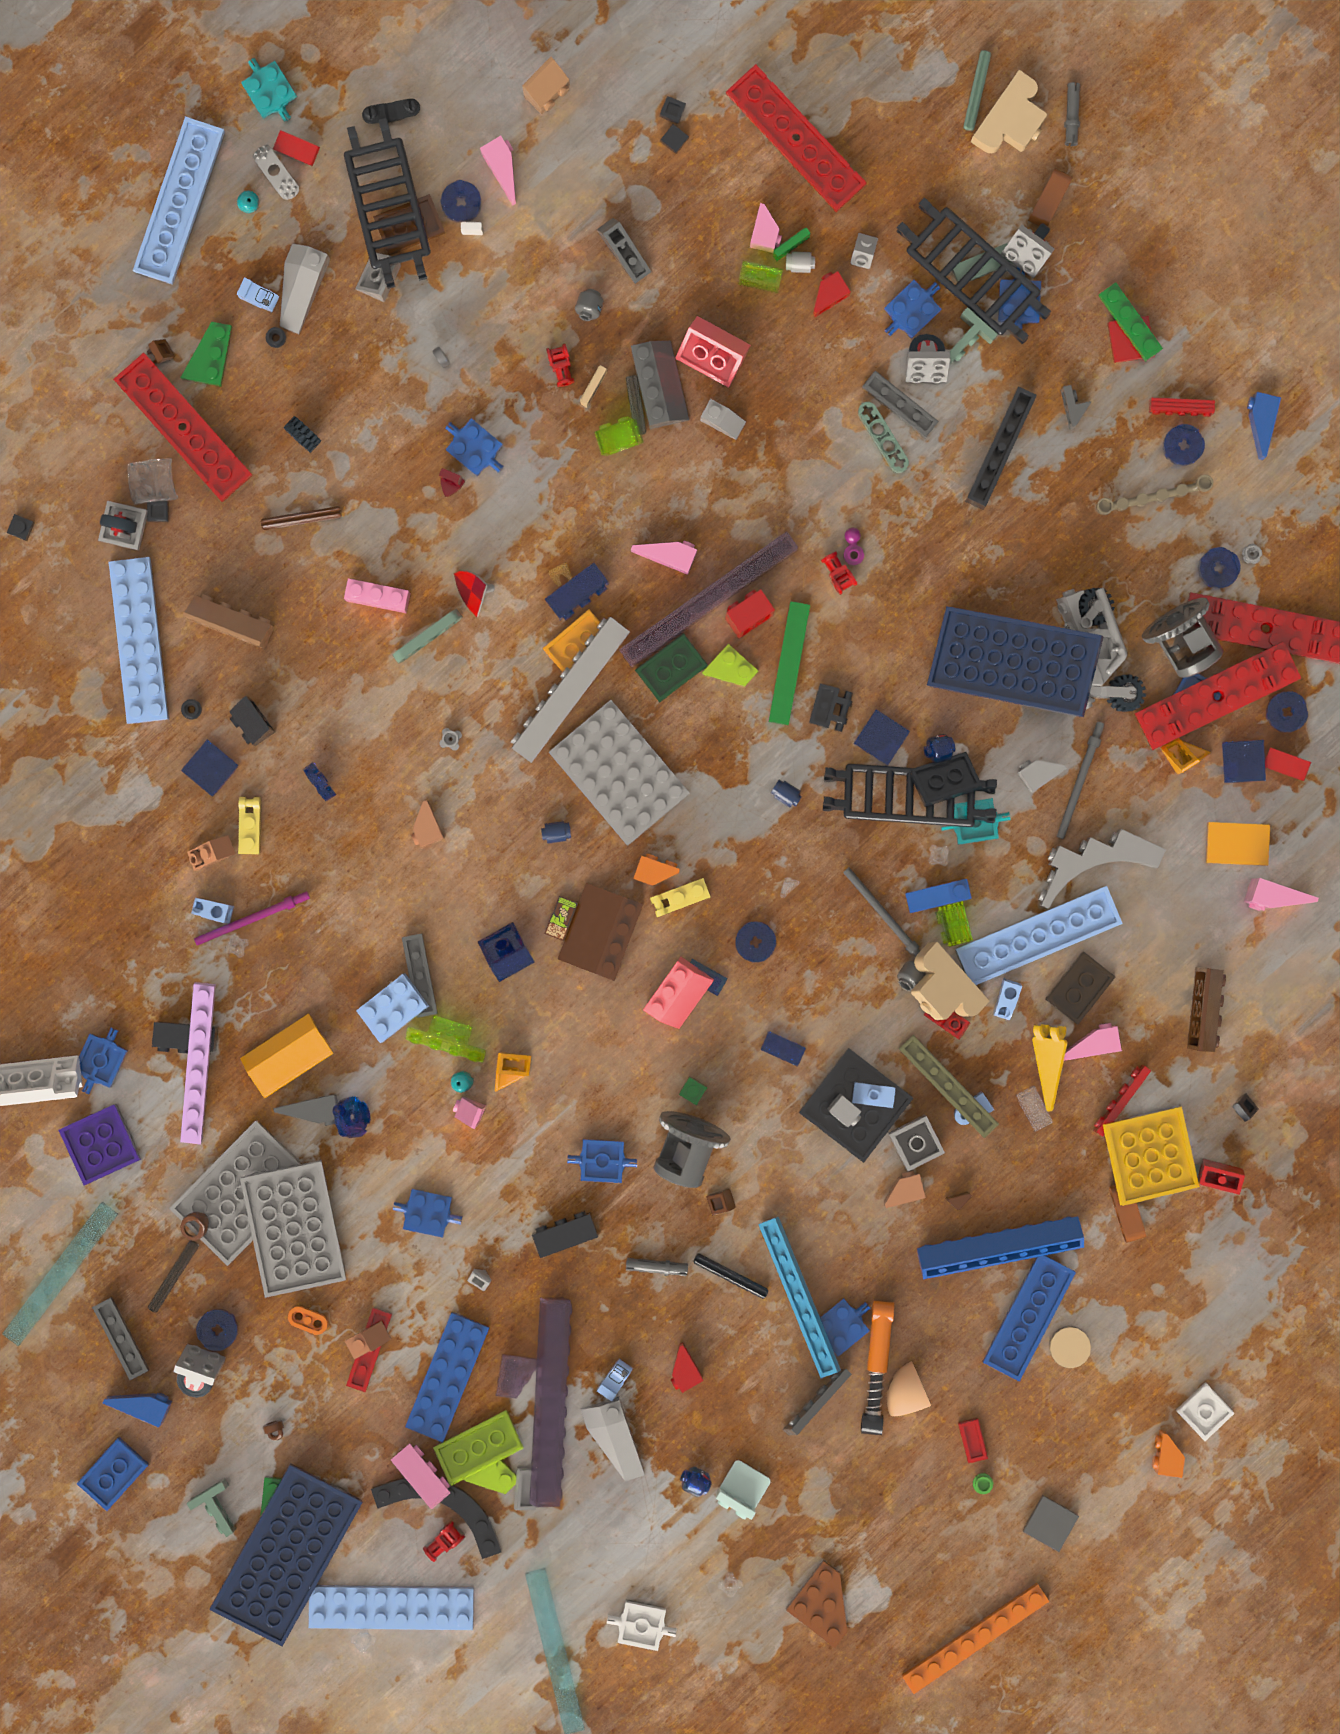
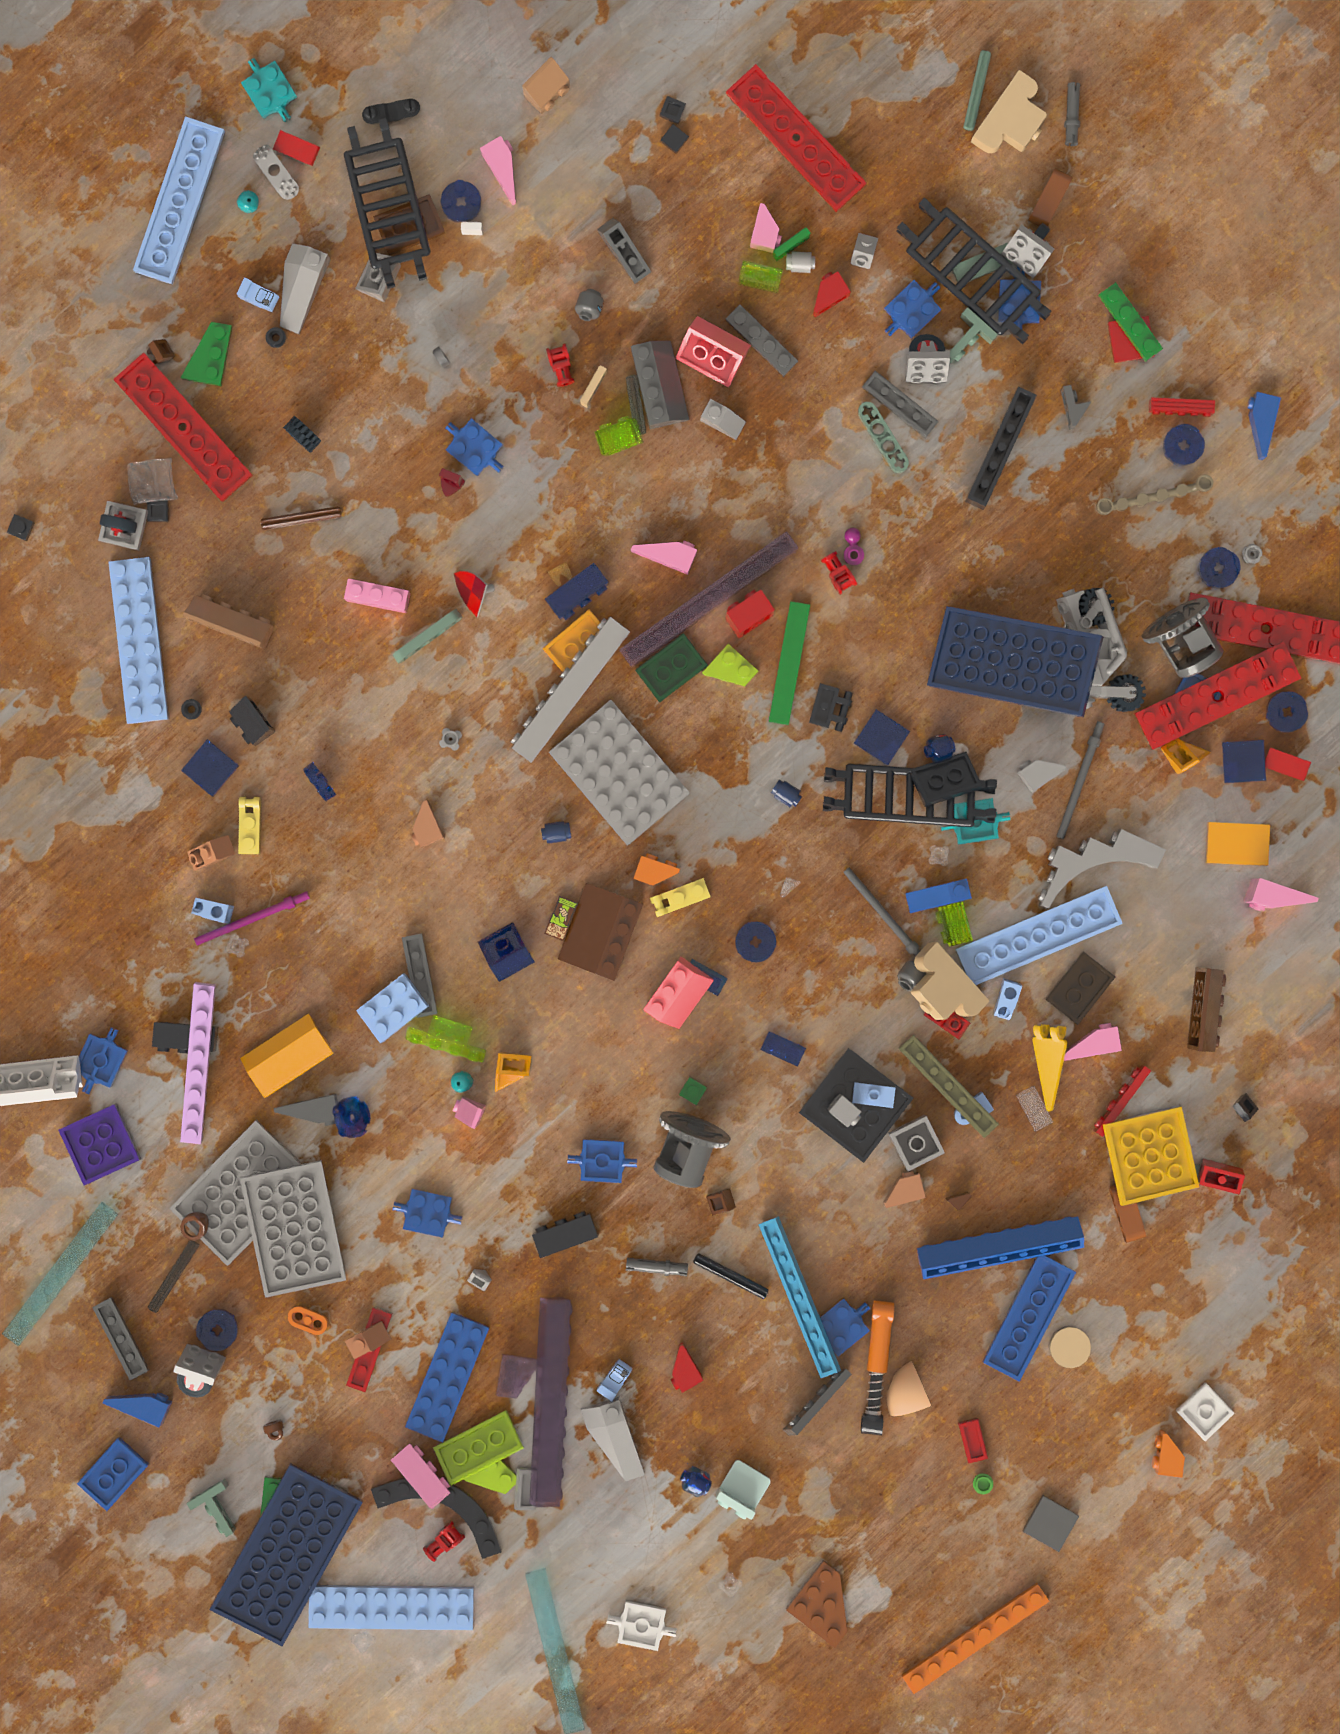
none -> dark grey plate [726,305,798,377]

